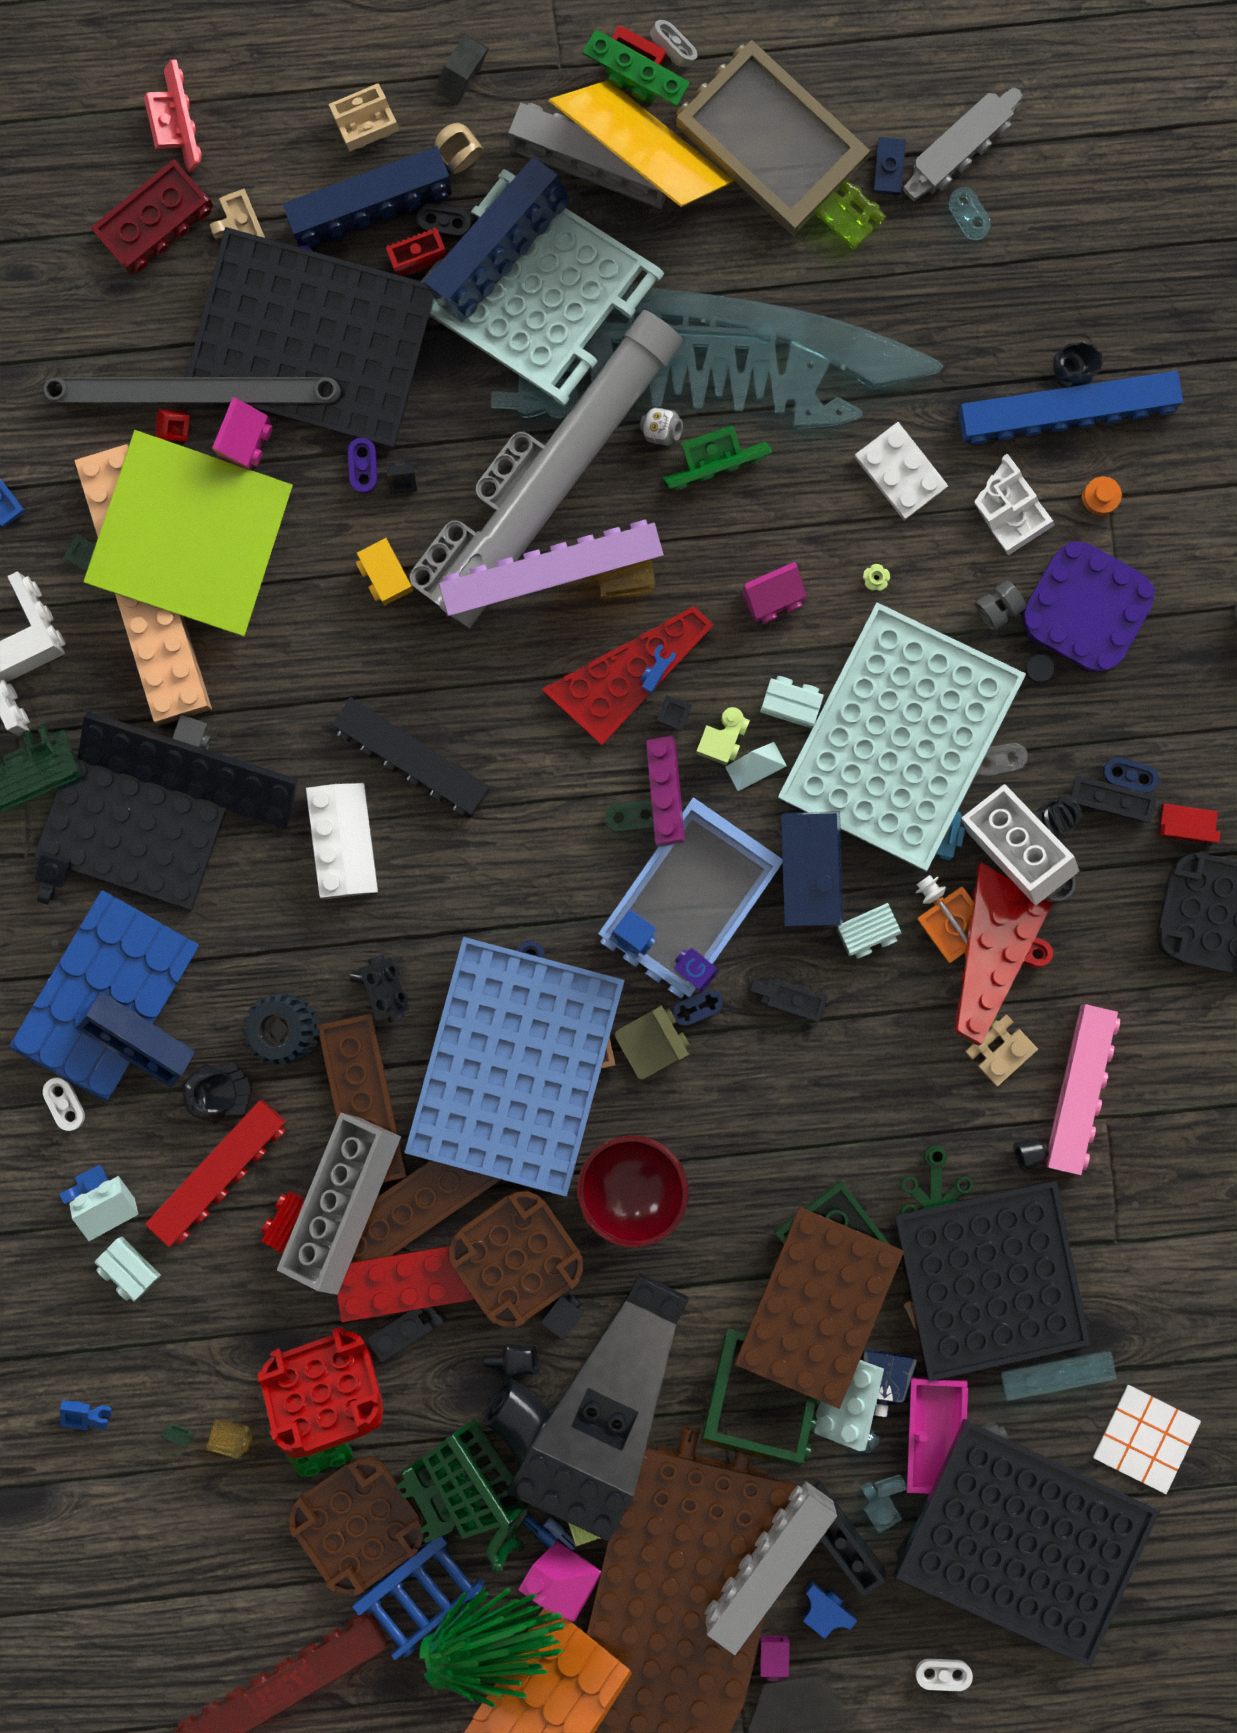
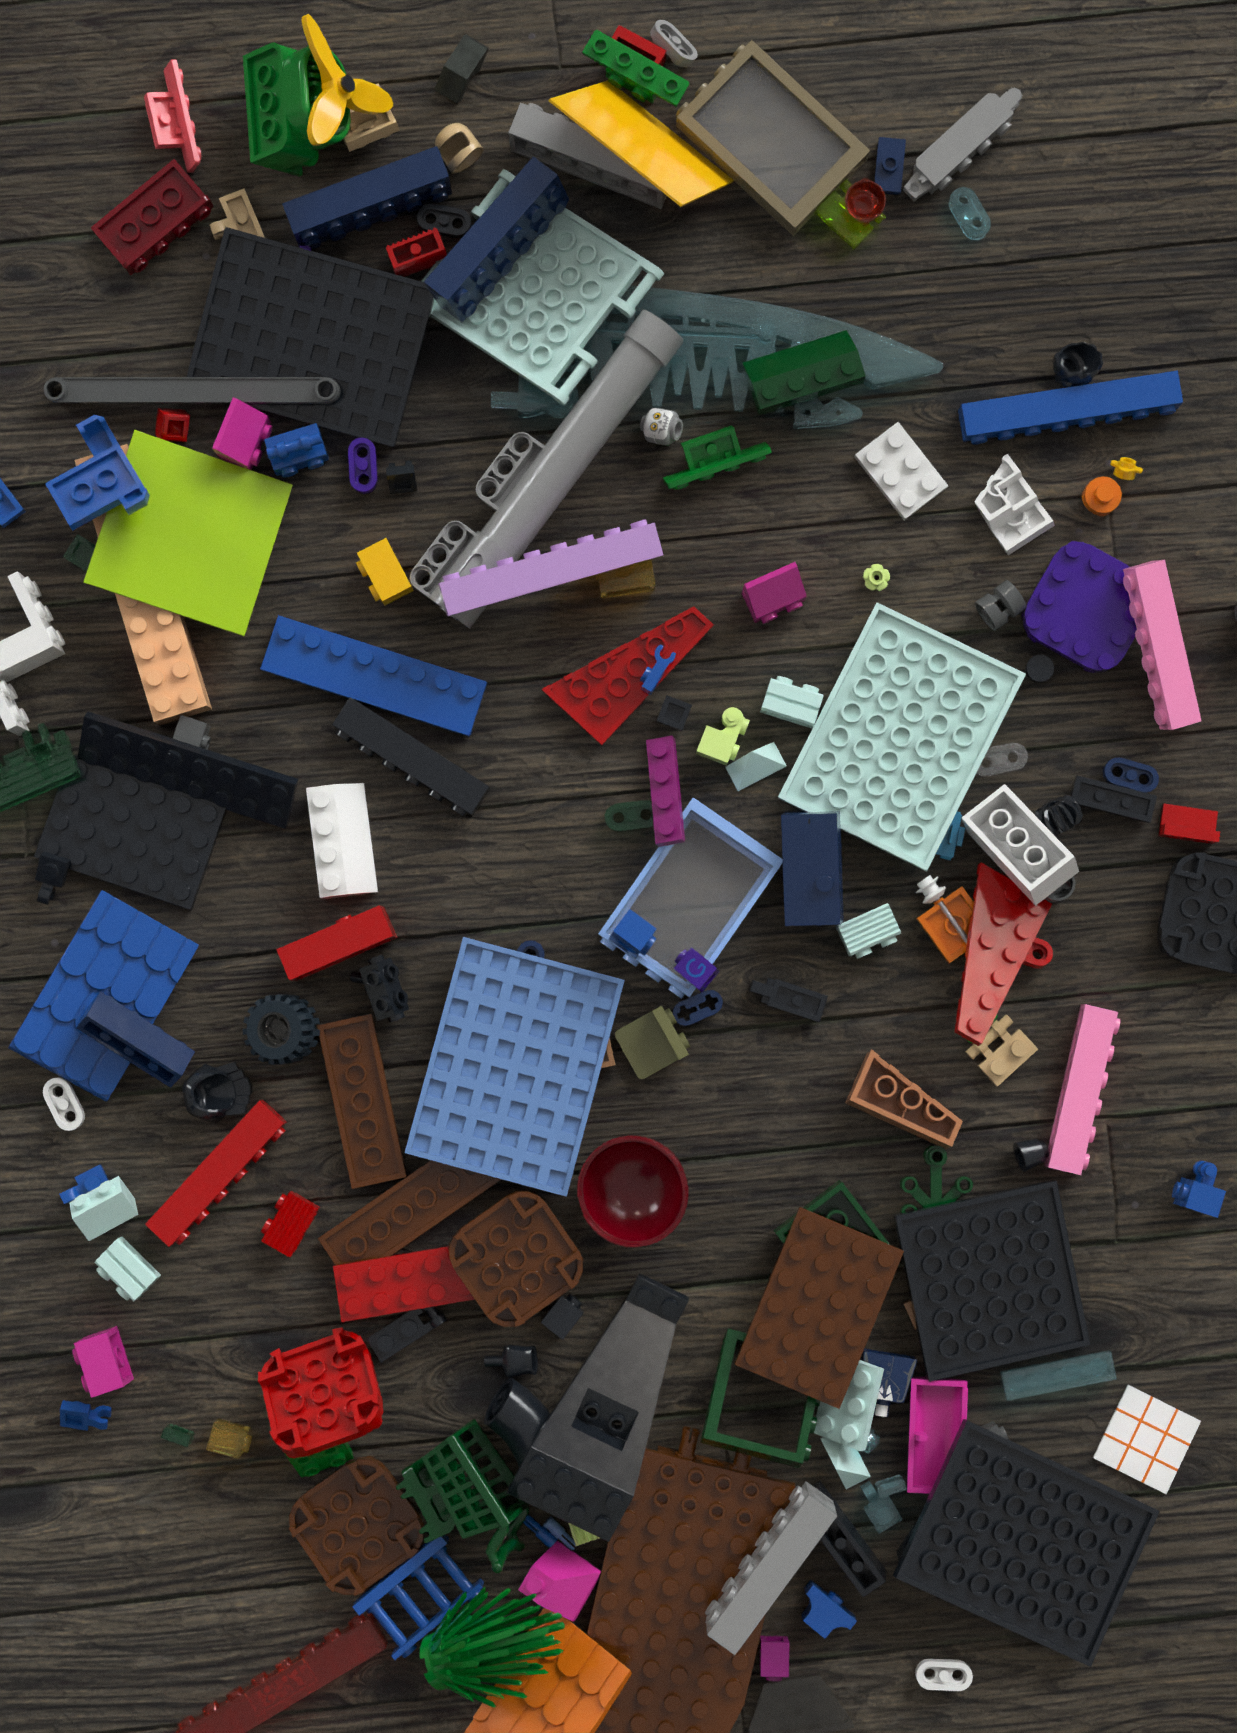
light grey brick [277,1112,401,1295] -> none
none -> blue piece [45,415,150,531]
none -> dark pink brick [73,1326,134,1398]
none -> green brick [243,14,393,177]
none -> blue plate [260,615,487,737]
none -> blue brick [264,423,329,477]
none -> red brick [276,905,397,981]
none -> dark green slope [742,330,866,416]
none -> light aqua slope [820,1437,871,1489]
none -> clear red hat [845,178,886,228]
none -> nougat wedge [845,1049,963,1149]
none -> yellow plate [1110,457,1143,480]
none -> bright pink brick [1123,560,1201,730]
none -> blue brick [1172,1160,1226,1218]

